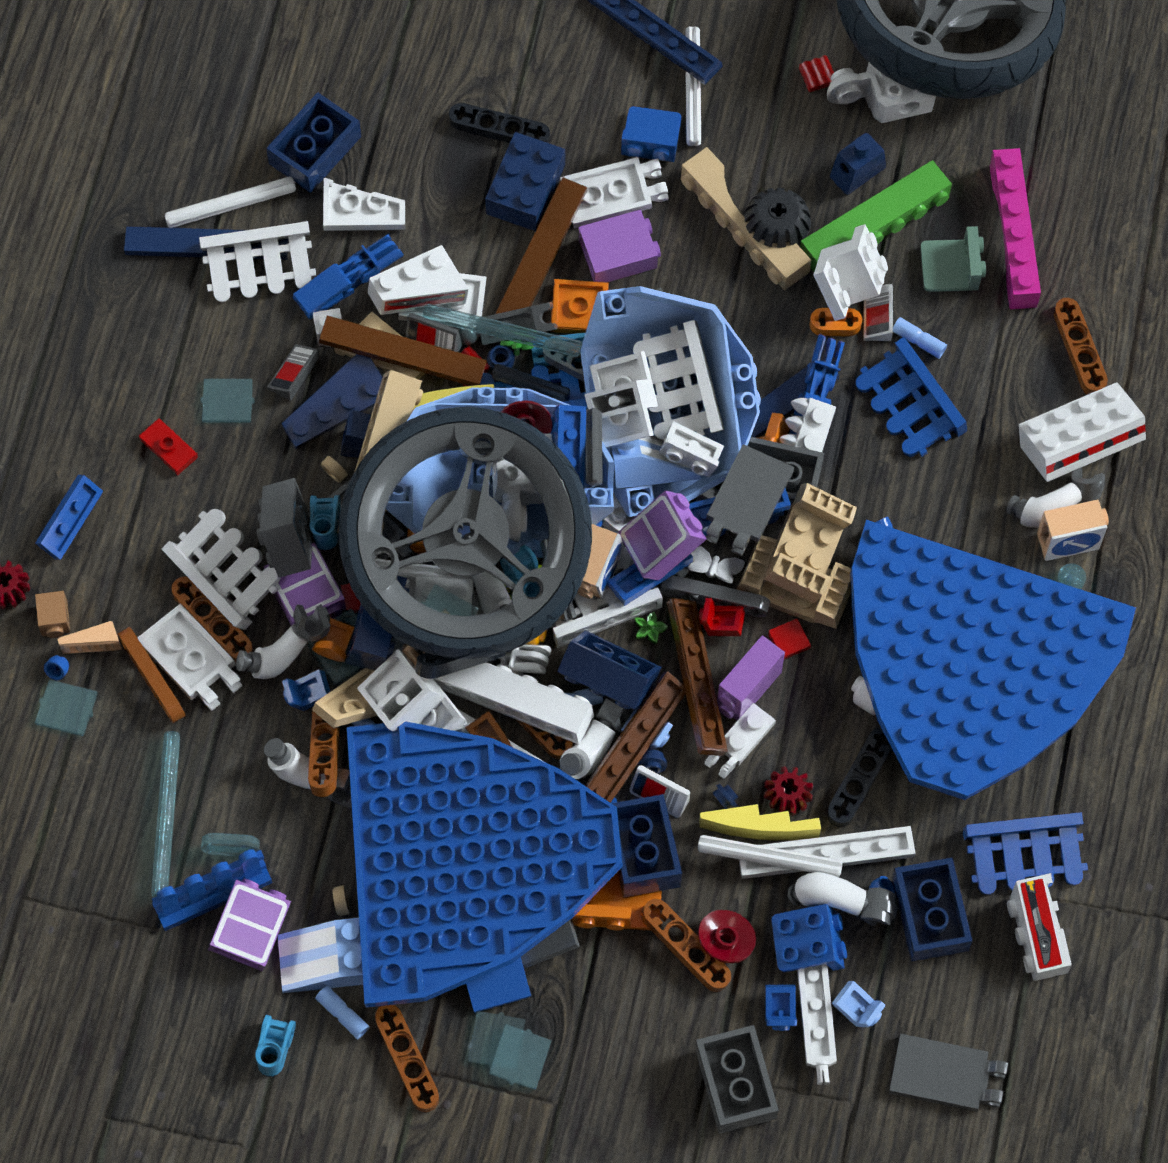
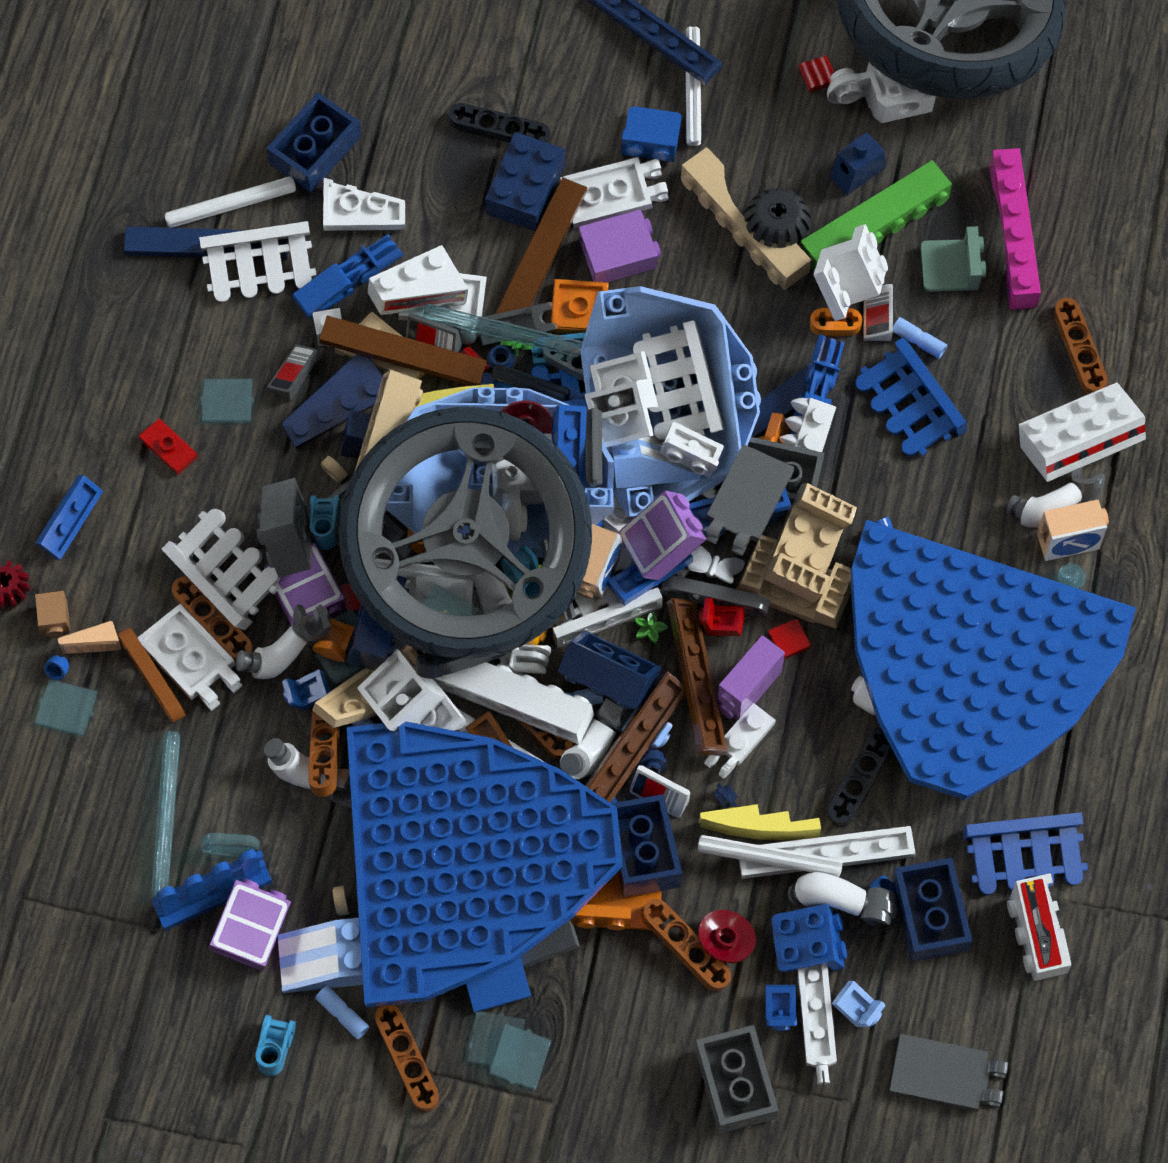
dark red gear [764,766,813,816] -> none

